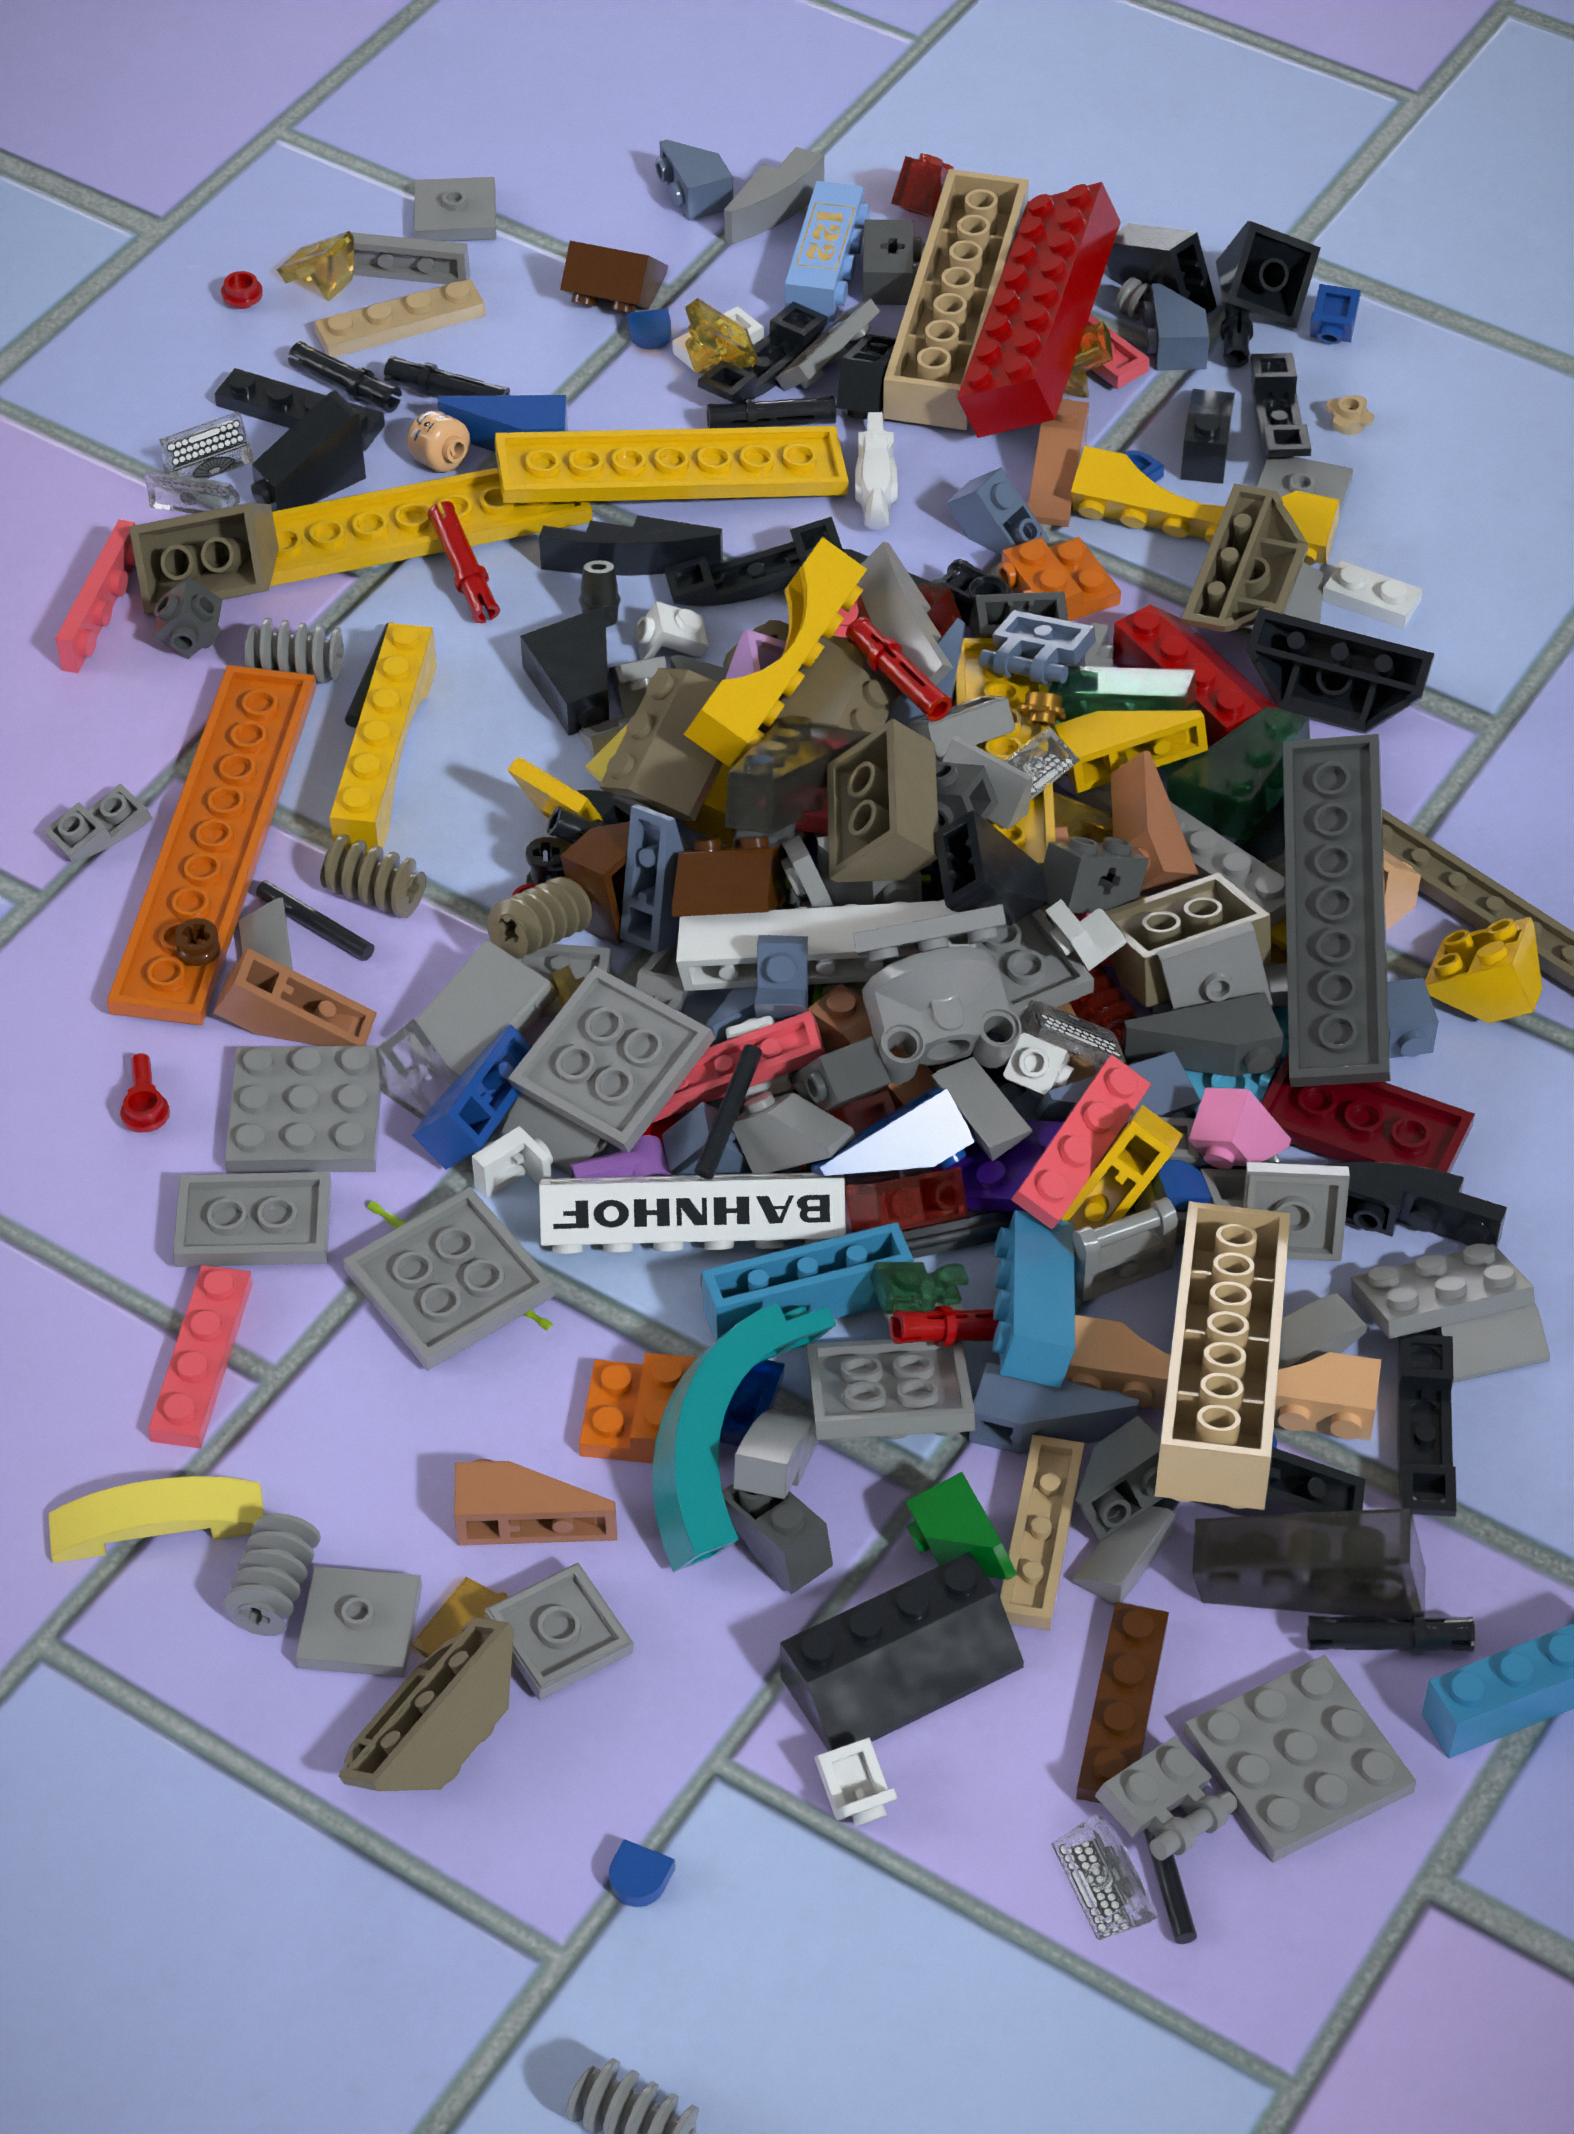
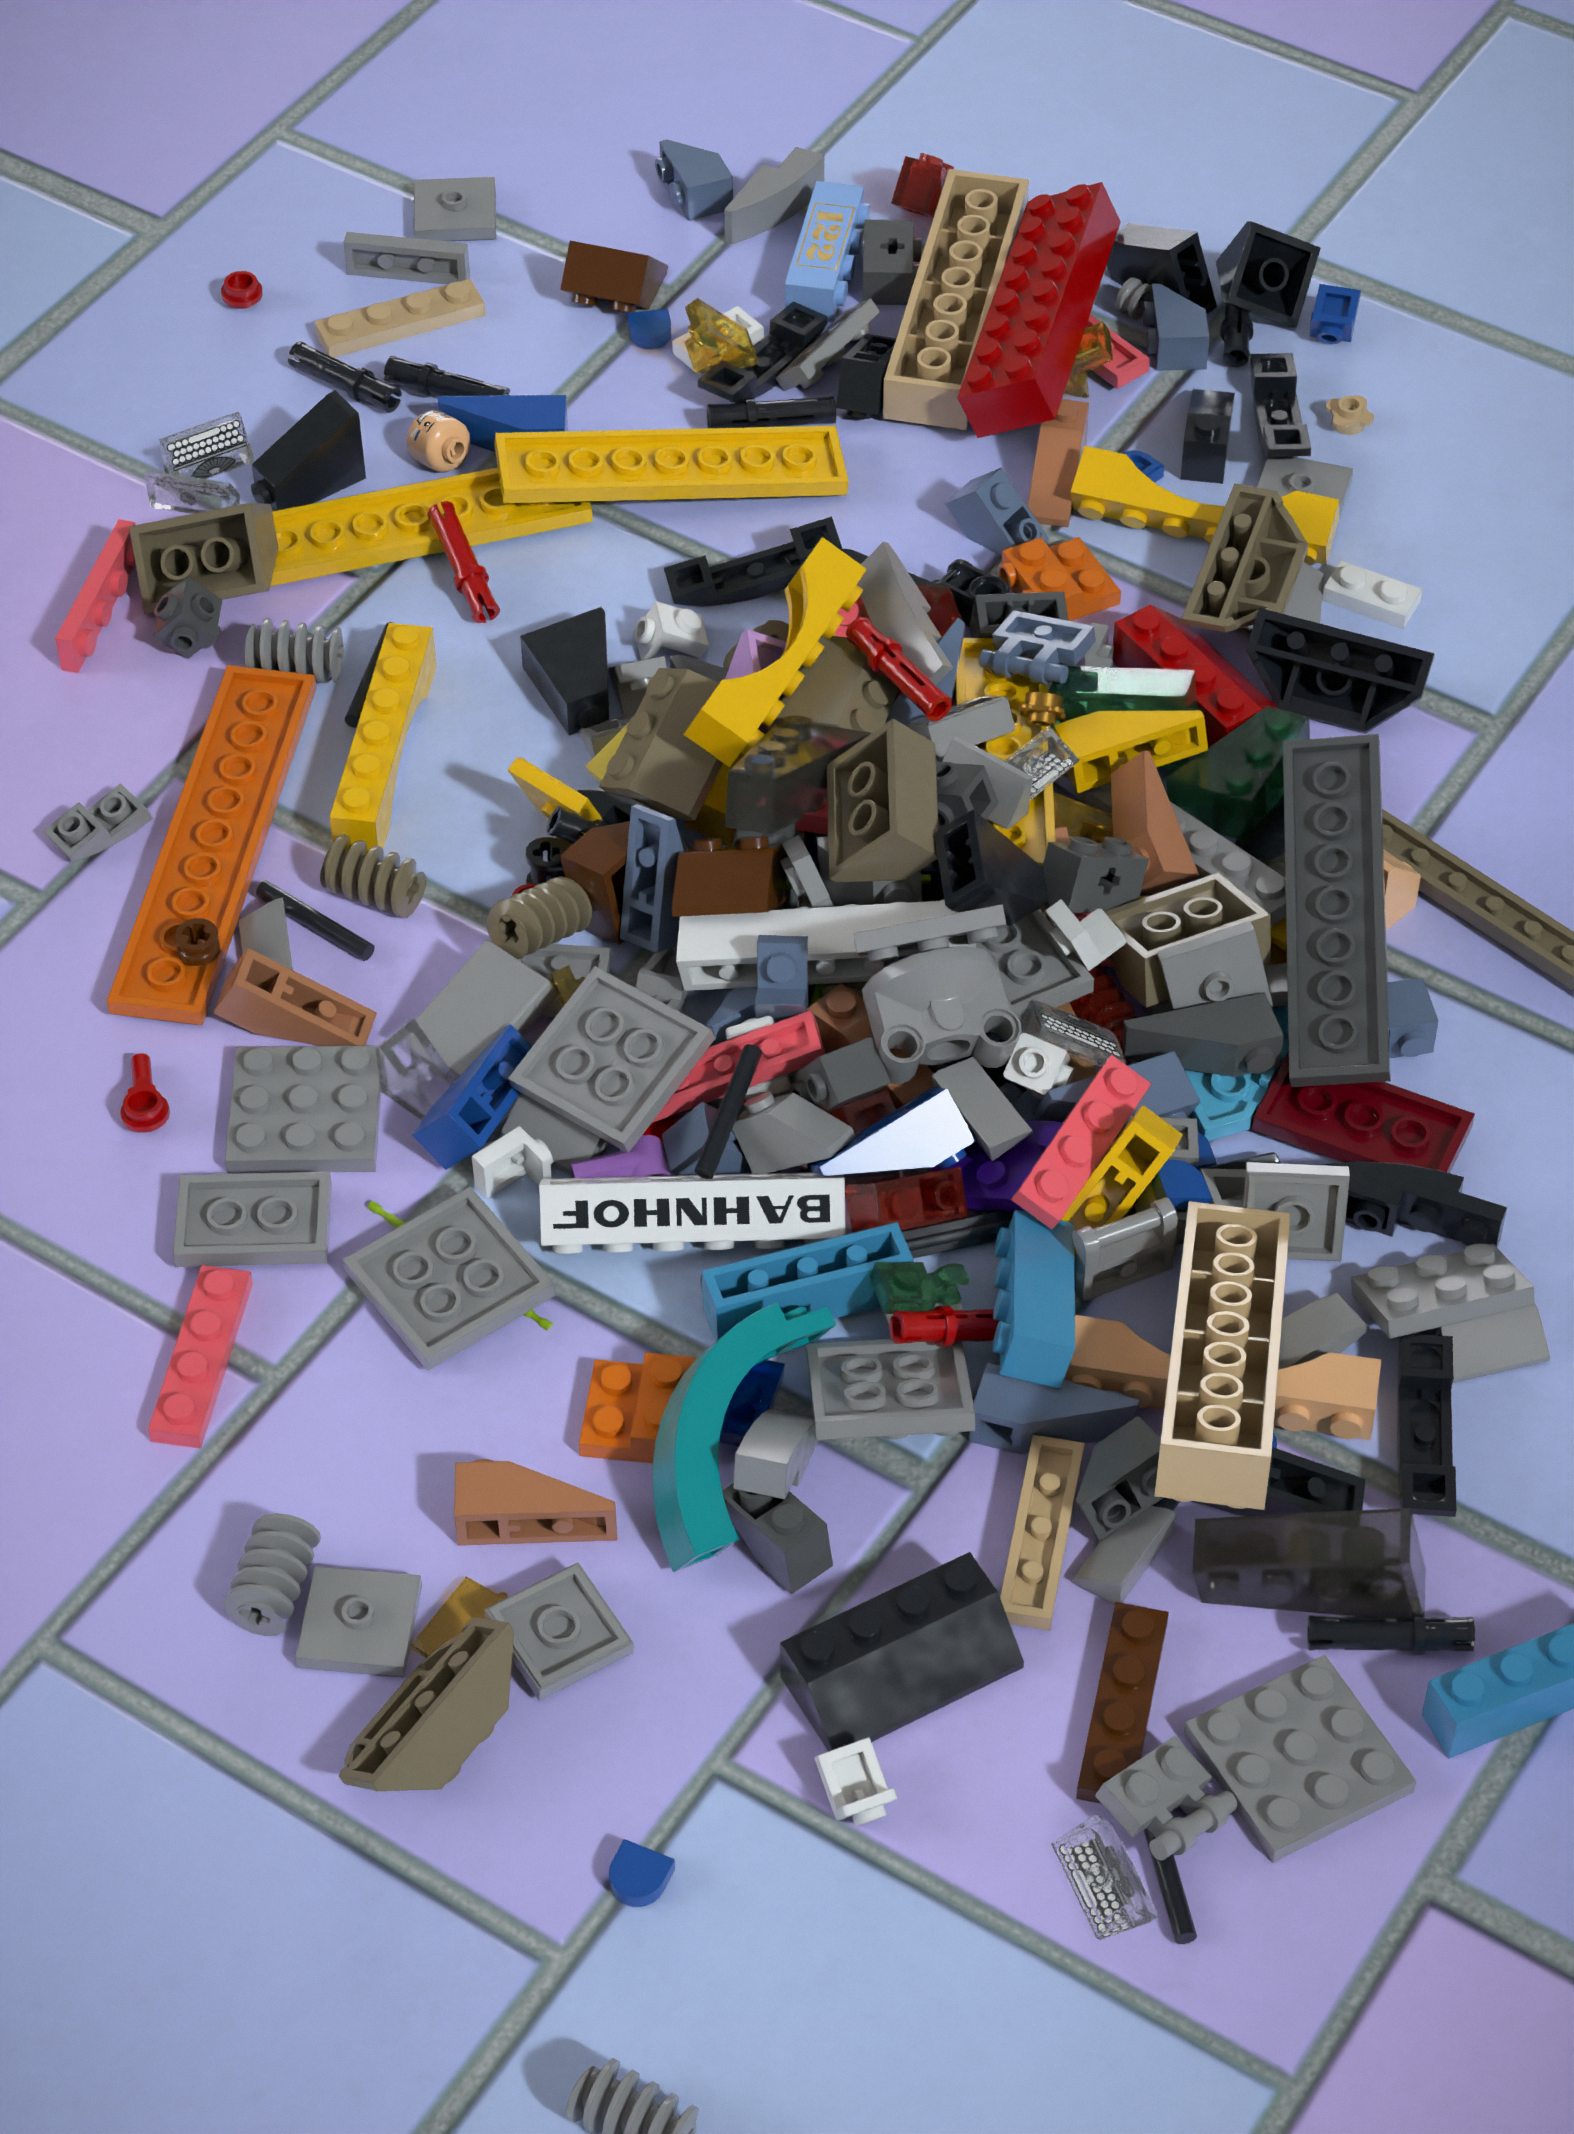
light yellow slope [48,1476,264,1563] -> none
black plate [214,368,385,451] -> none
clear yellow slope [277,231,354,301] -> none
black slope [539,515,723,576] -> none
pearl dark grey piece [579,560,621,627] -> none
white animal [855,412,898,530] -> none
green slope [905,1472,1017,1580] -> none
bright pink slope [1188,1088,1291,1169] -> none
yellow slope [1425,917,1543,1023] -> none

